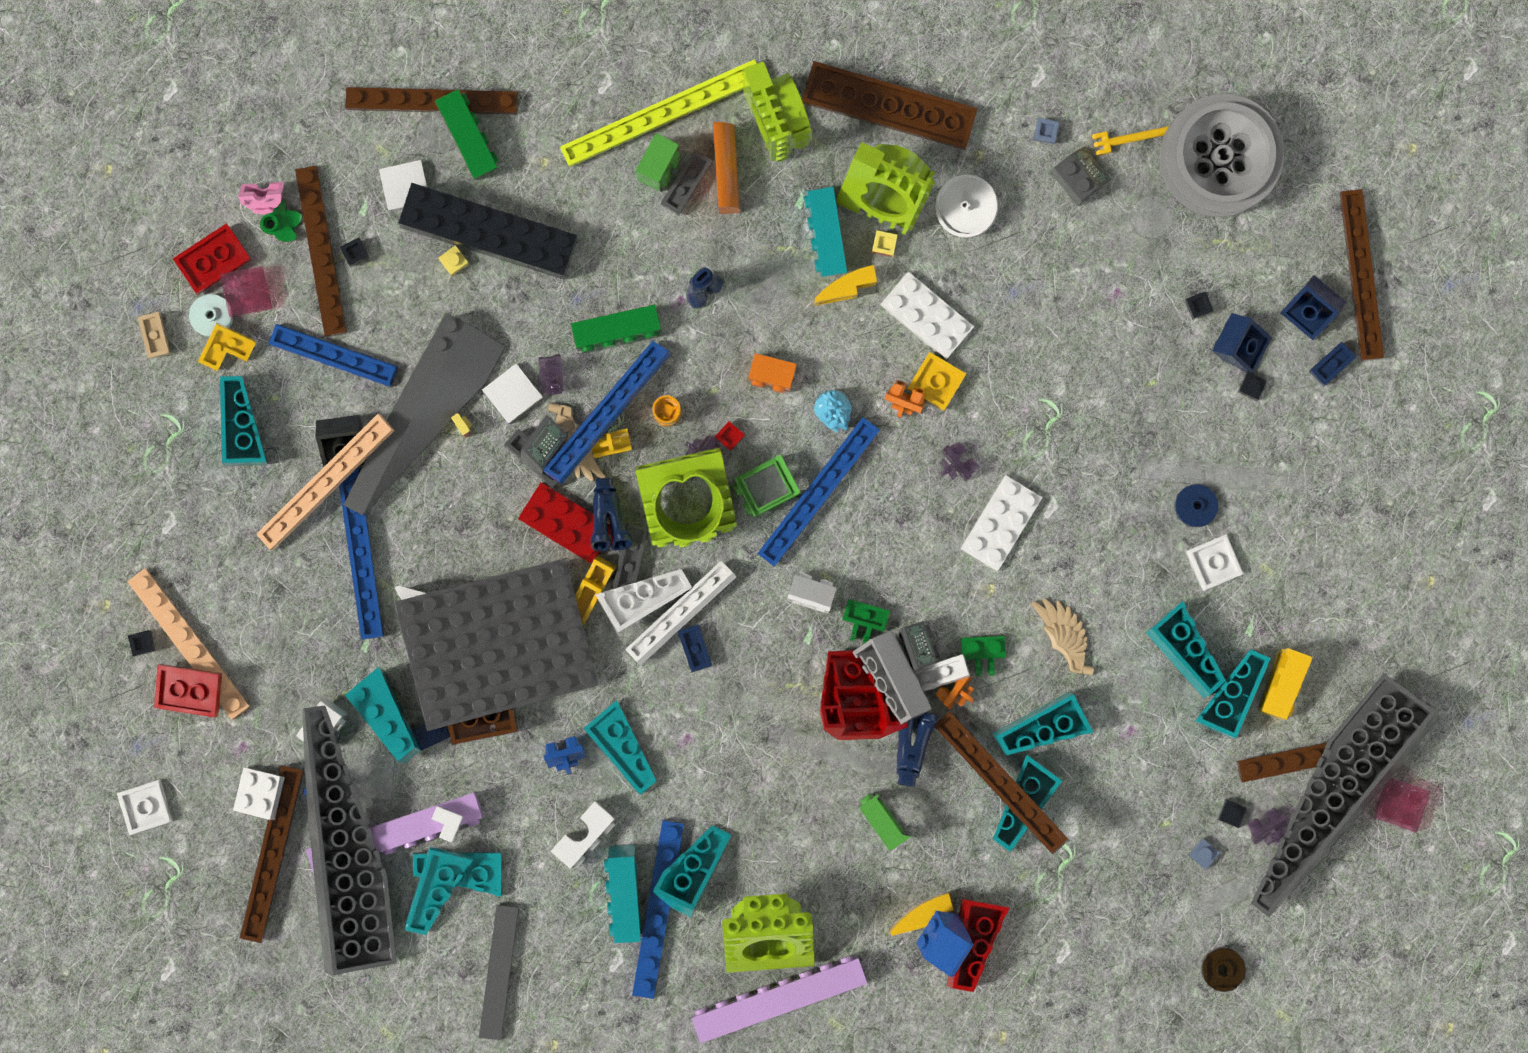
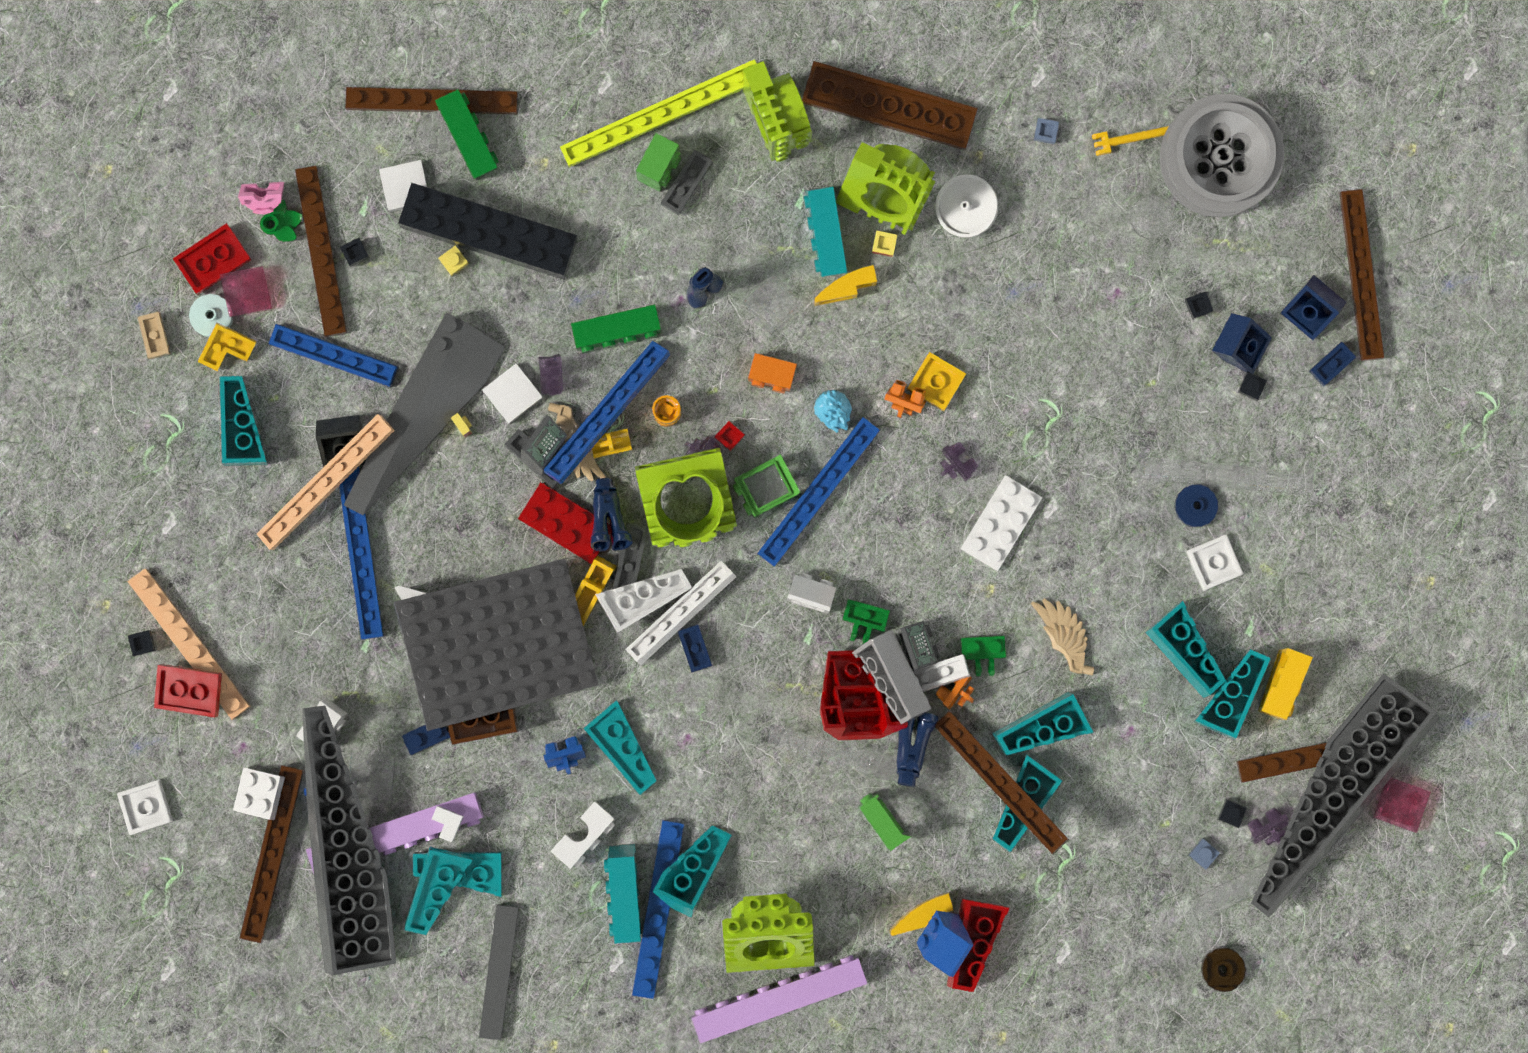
teal wedge [345,667,421,764] -> none
orange brick [713,122,740,214] -> none
white plate [880,272,974,360] -> none
dark grey slope [1051,147,1111,206] -> none

